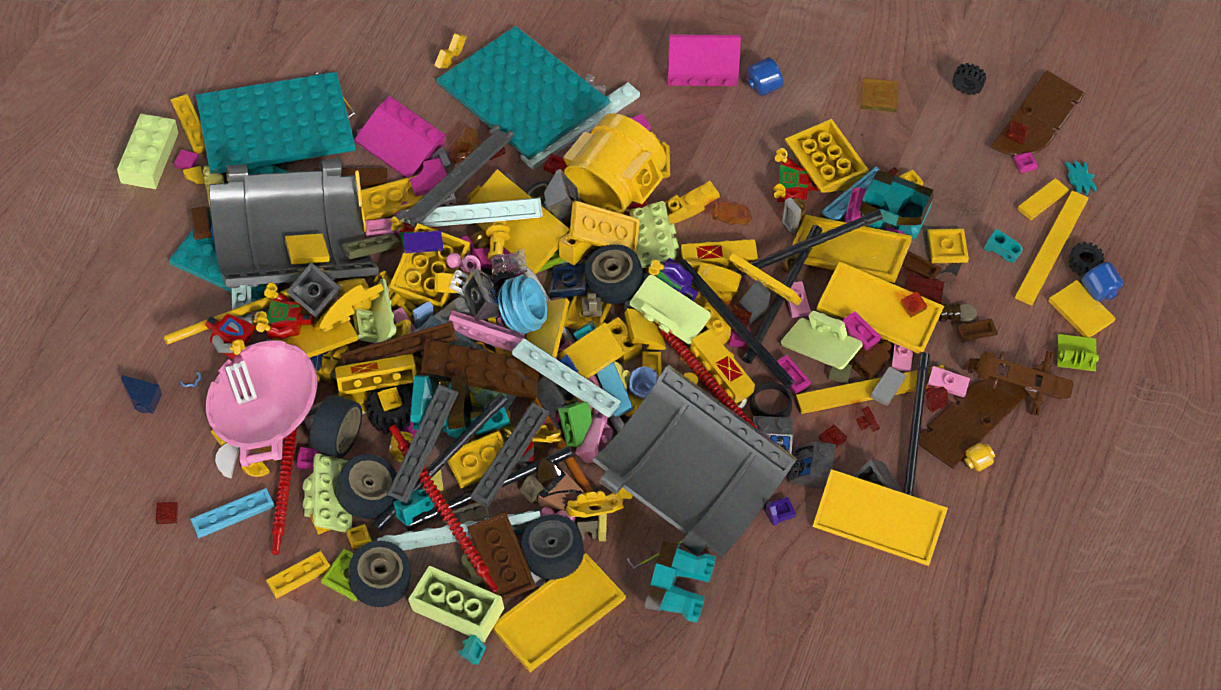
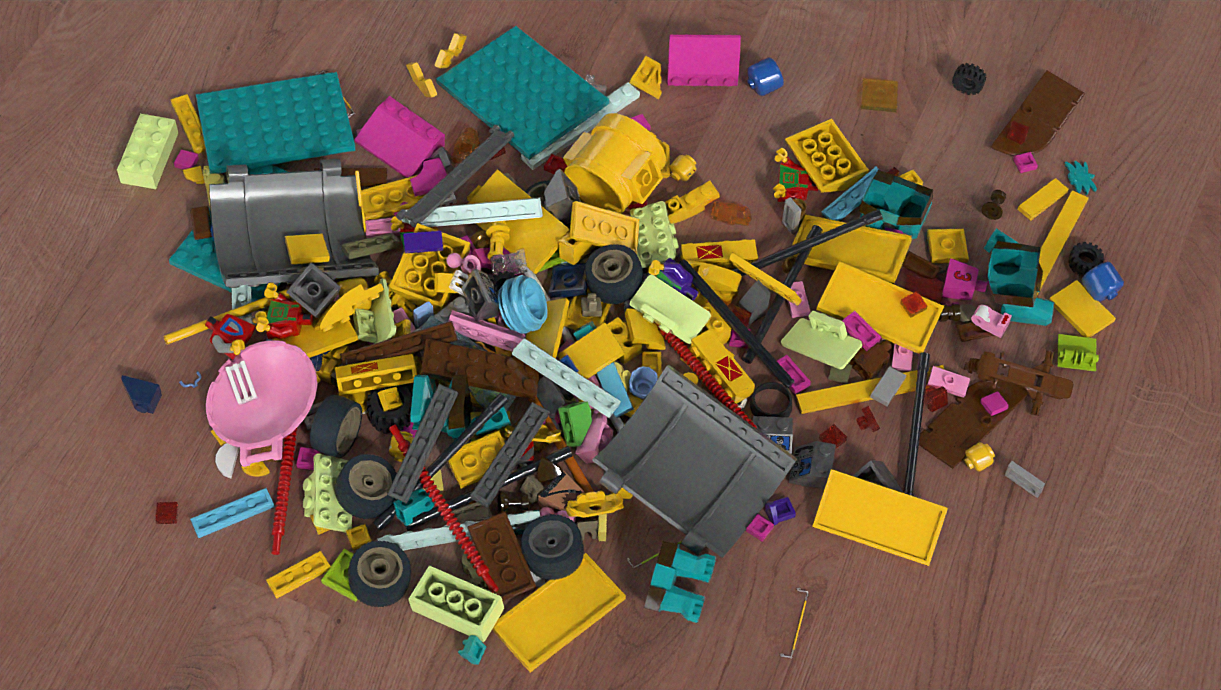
dark pink plate [845,187,867,223] -> none
none -> yellow tile [406,62,437,97]
none -> dark brown piece [498,491,529,514]
none -> yellow wing [629,56,662,99]
none -> yellow head [670,154,696,181]
none -> dark pink tile [746,514,774,542]
none -> yellow piece [780,588,808,658]
none -> dark pink torso [941,259,988,300]
none -> bright pink leg [971,305,1012,338]
none -> dark brown piece [981,190,1006,220]
none -> dark pink tile [981,391,1008,416]
none -> teal piece [987,241,1054,326]
none -> light grey tile [1005,461,1045,498]

